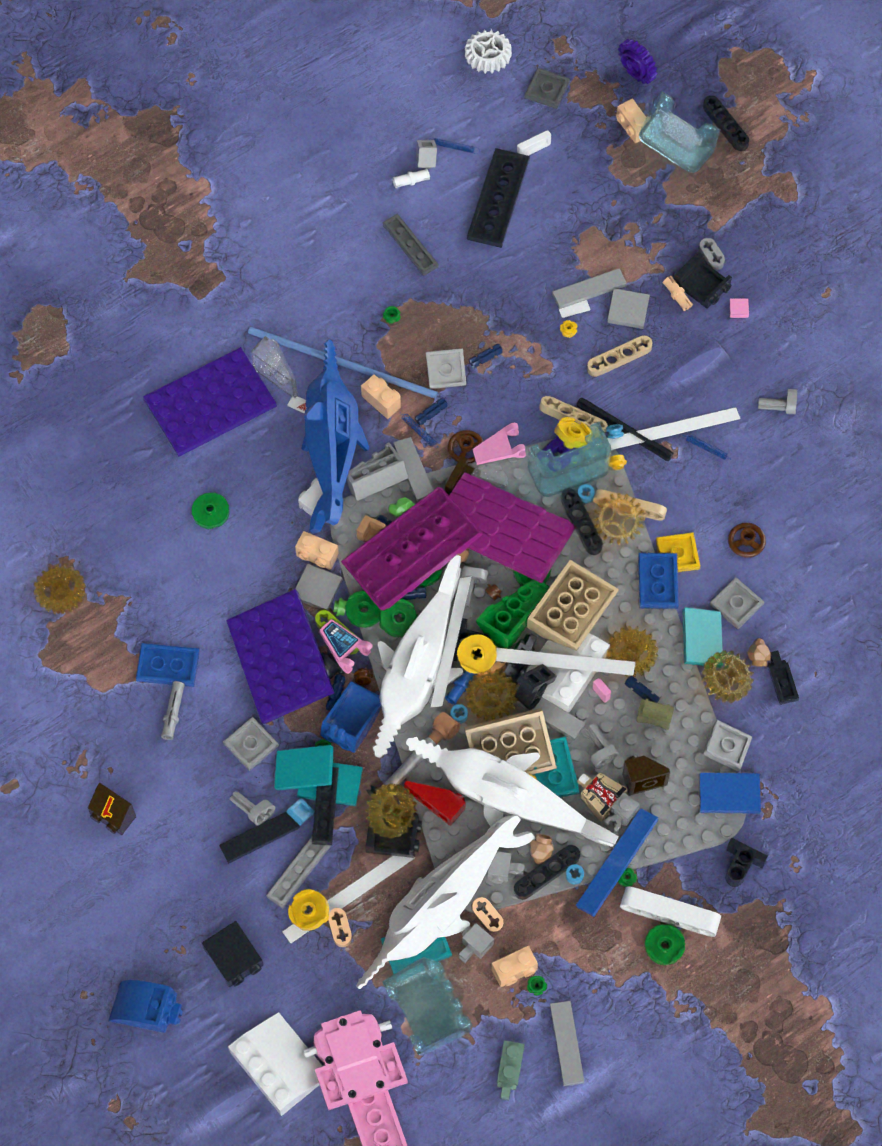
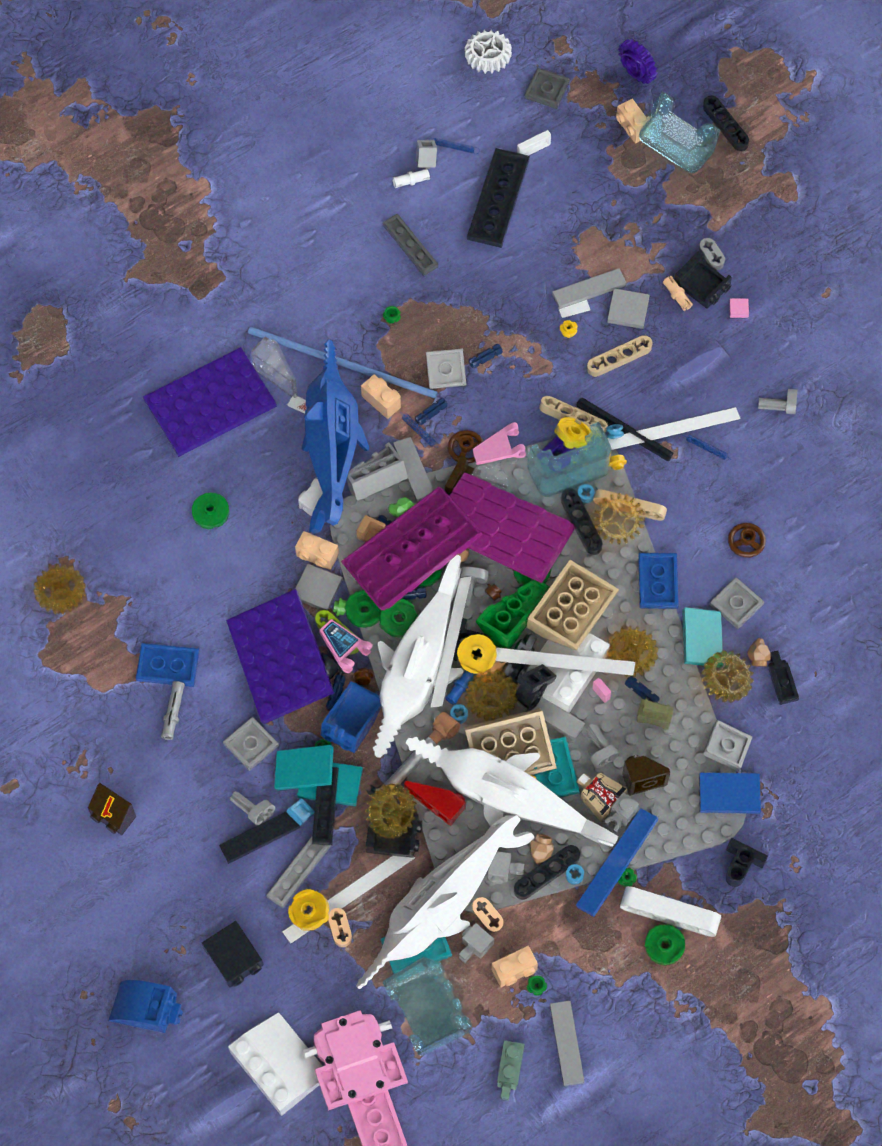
yellow tile [656,532,700,572] -> none

